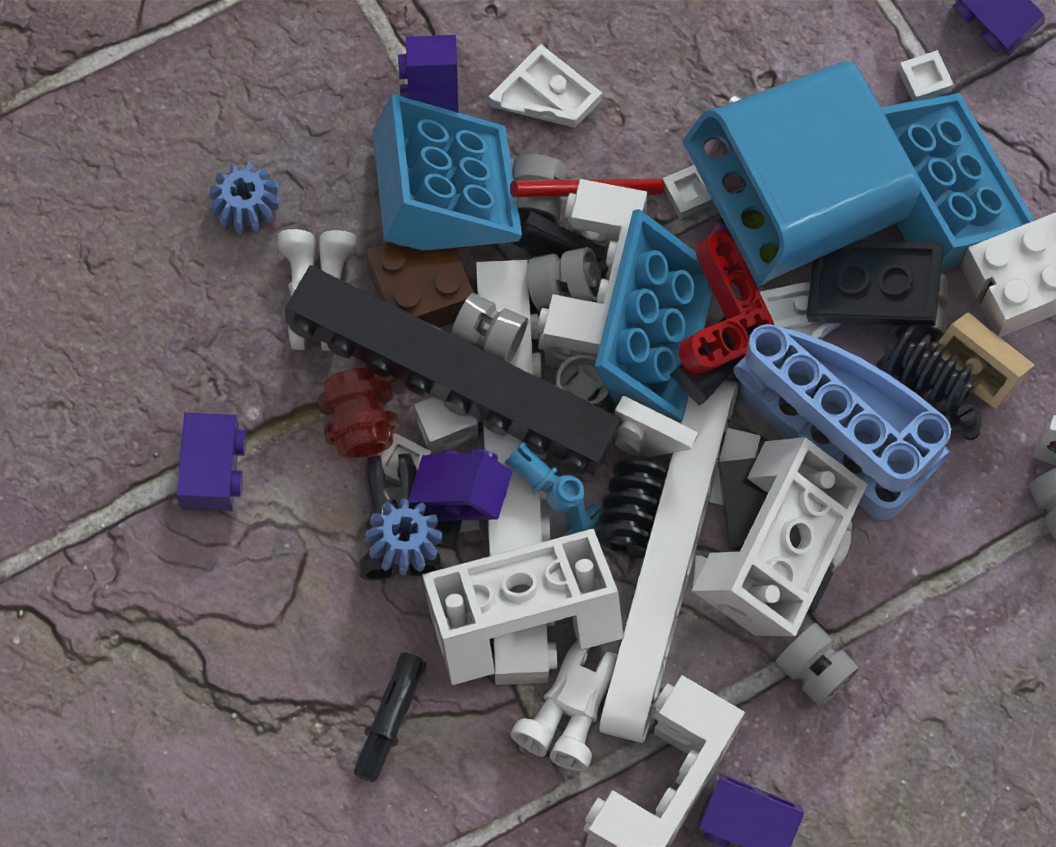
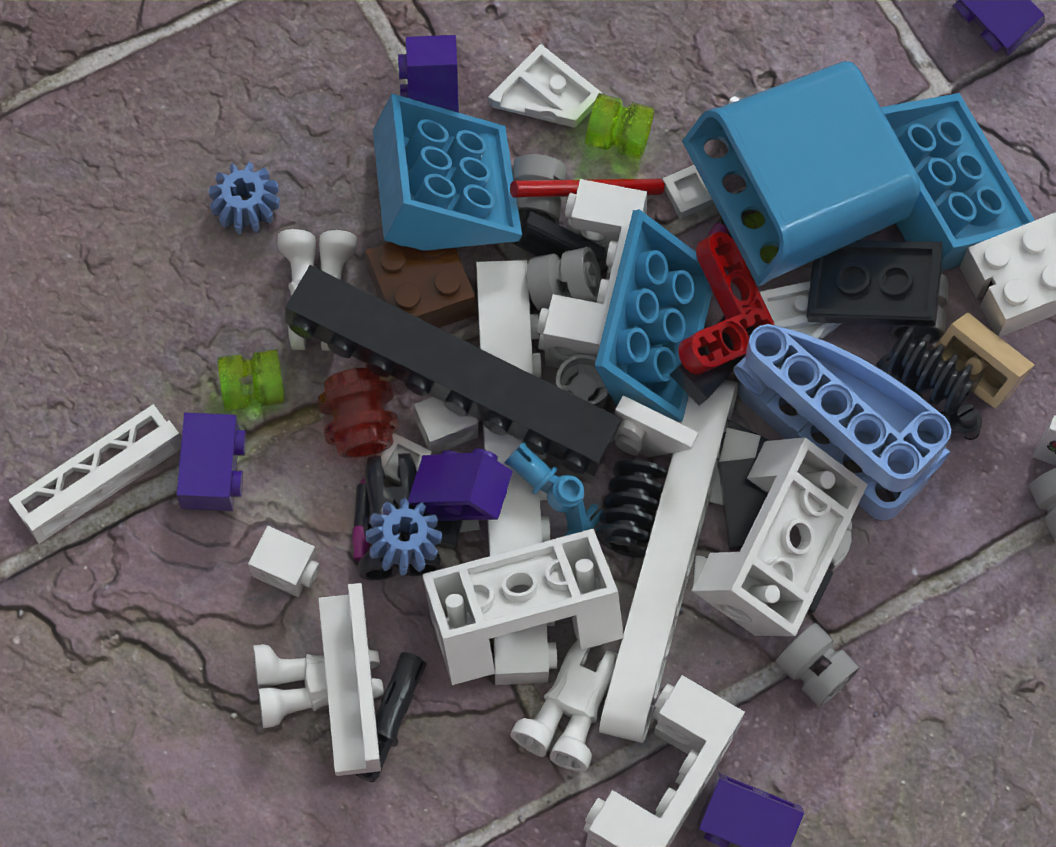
light grey wheel [451,293,528,363] -> none
white tile [898,50,954,101] -> none
none -> white fence [9,404,181,544]
none -> clear neon green wheel [217,349,285,411]
none -> white brick [248,526,320,597]
none -> white piece [253,644,384,728]
none -> white fence [319,583,381,776]
none -> piece [352,478,371,561]
none -> clear neon green wheel [585,93,655,160]

